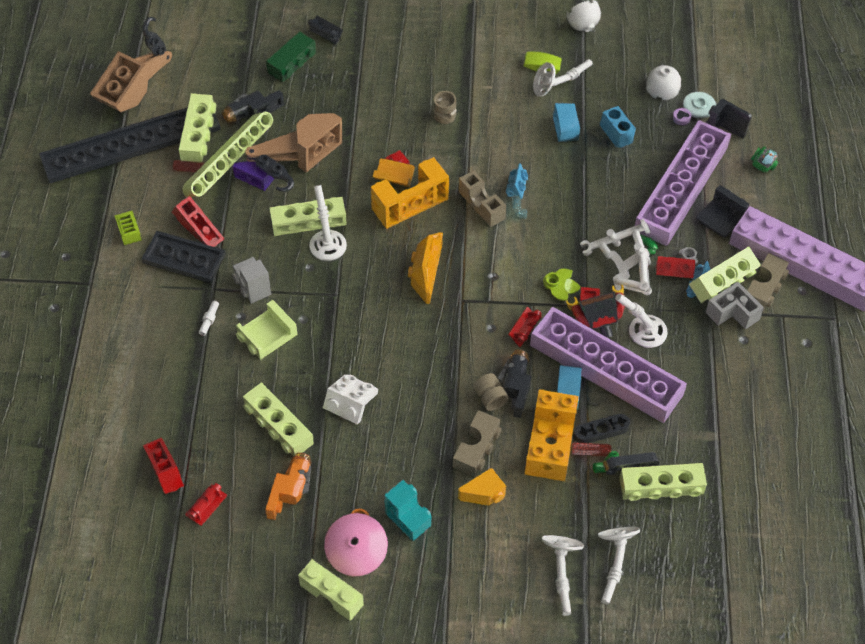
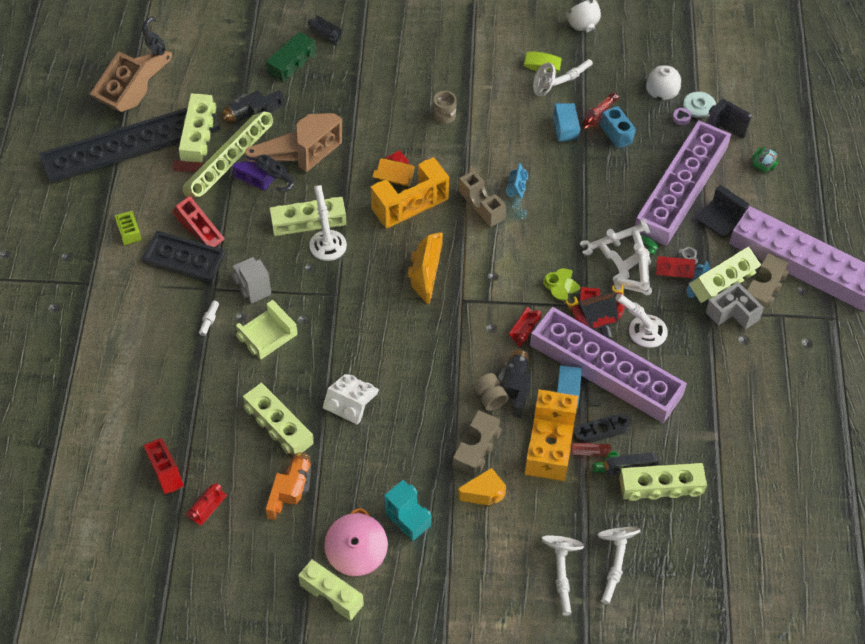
none -> clear red plate [581,92,619,129]

